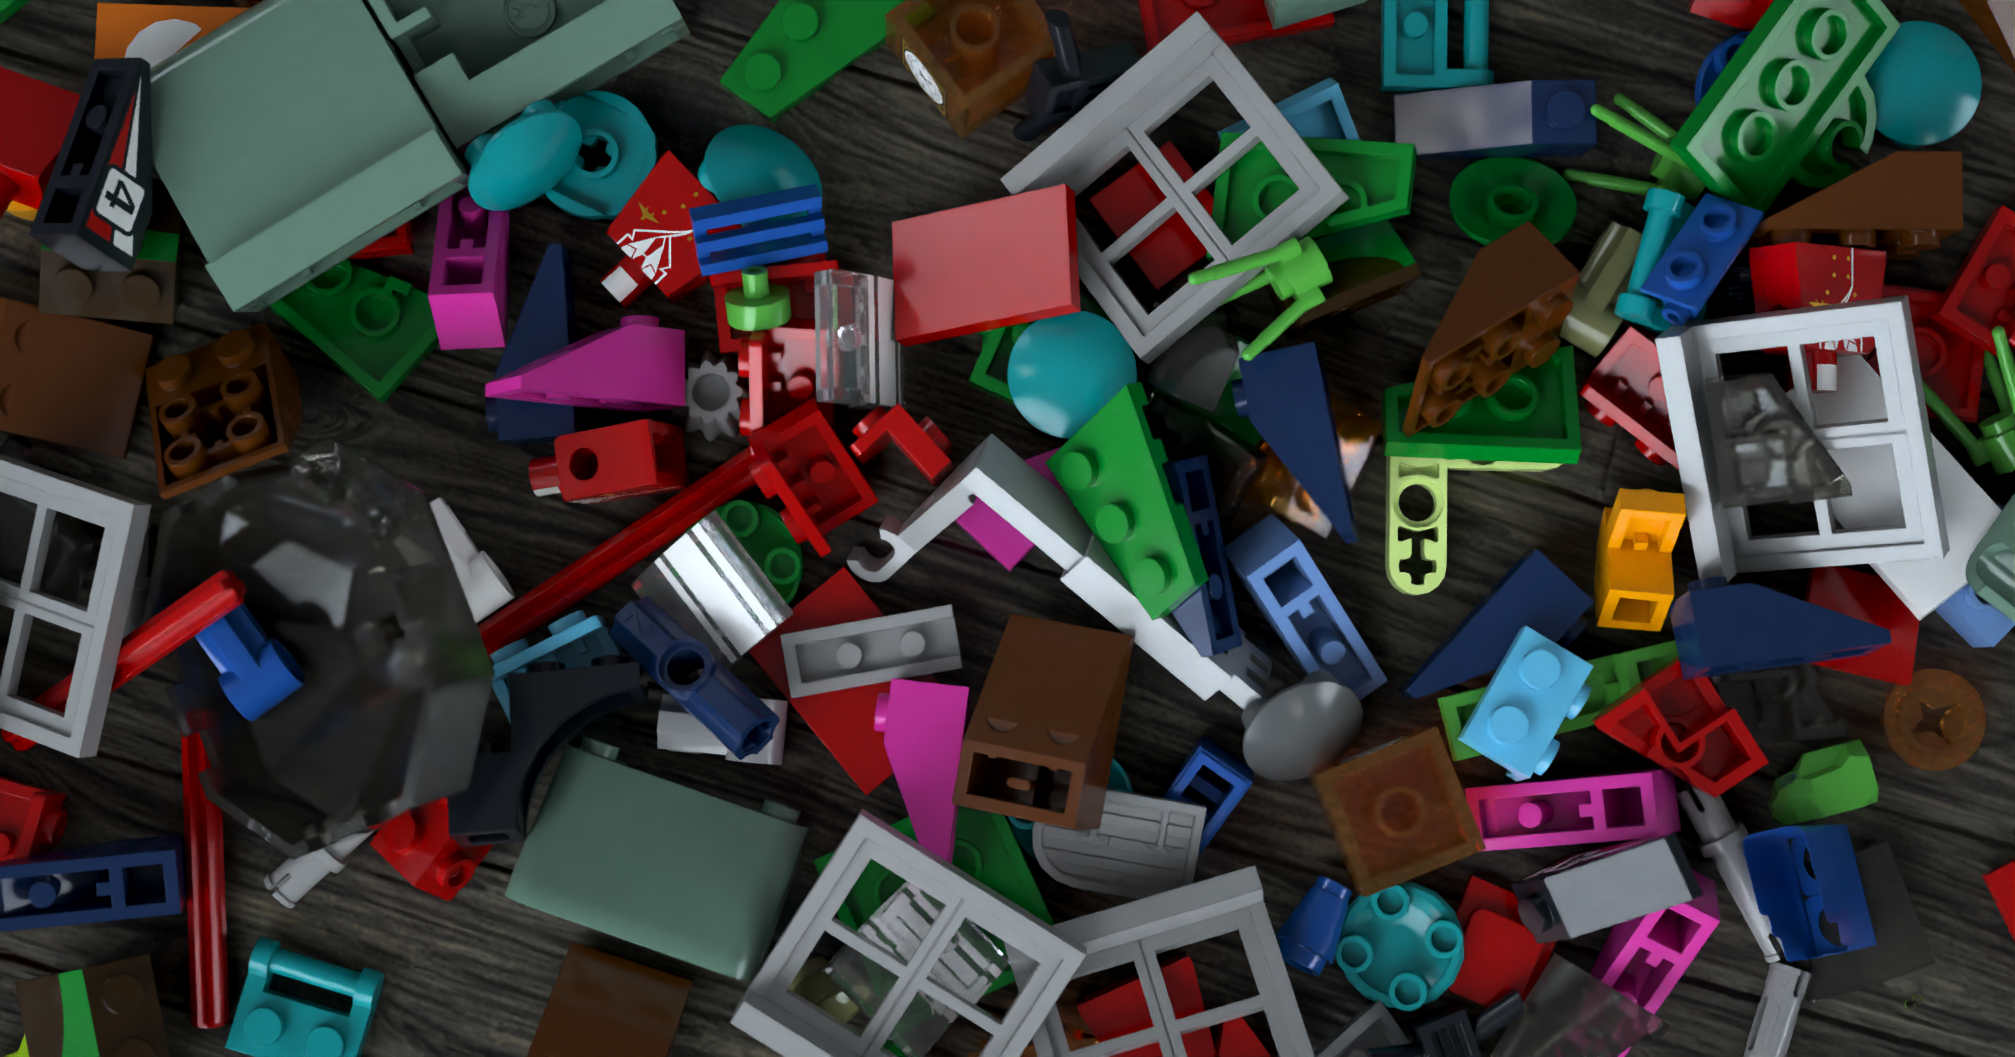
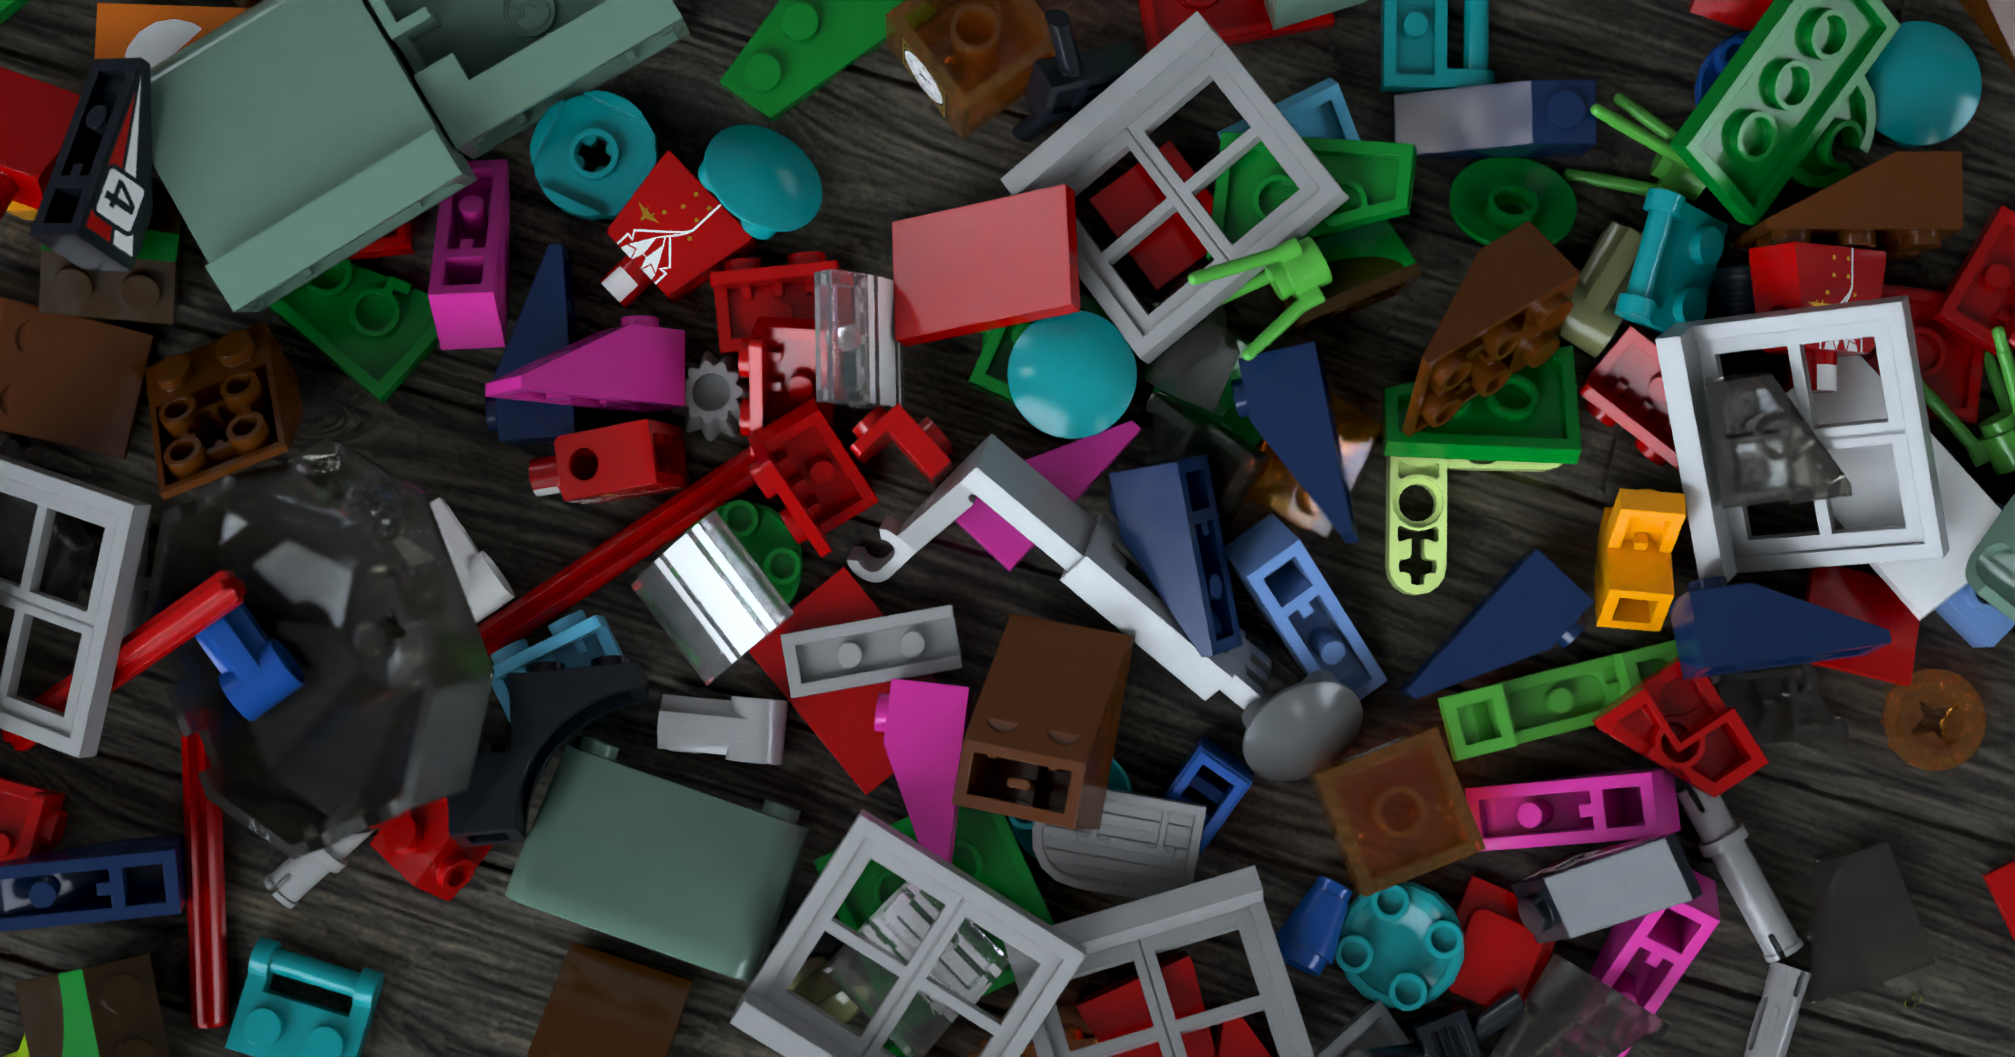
teal dish [465,99,582,211] -> none
dark blue piece [608,596,780,760] -> none
blue tile [689,184,829,277] -> none
bright green tile [725,266,792,331] -> none
green wing [1045,382,1209,621] -> none
medium azure bracket [1457,626,1594,781] -> none
blue hinge [1640,193,1764,326] -> none
blue piece [1743,824,1877,962] -> none
bright green rock [1768,739,1879,825] -> none

